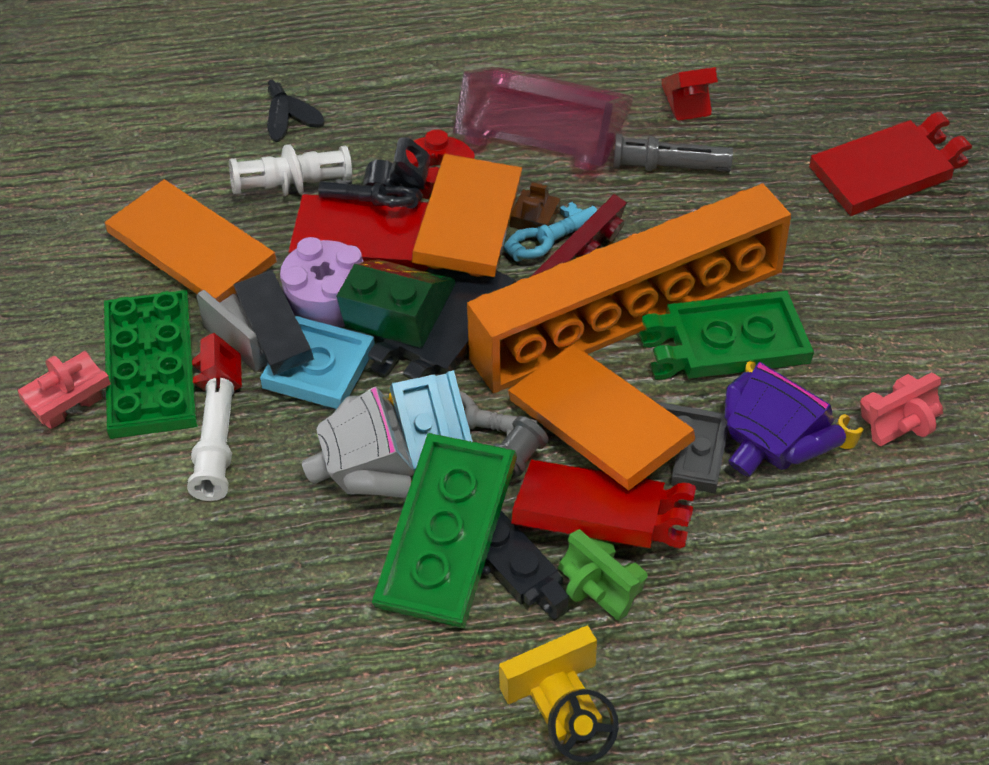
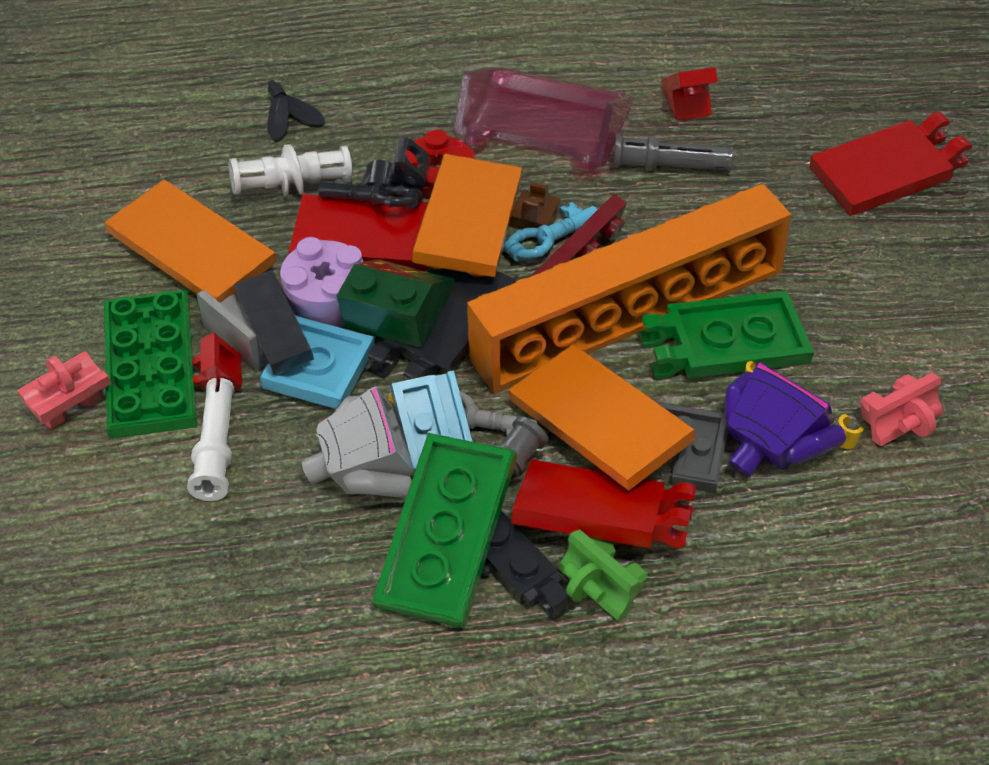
yellow piece [499,625,619,762] -> none

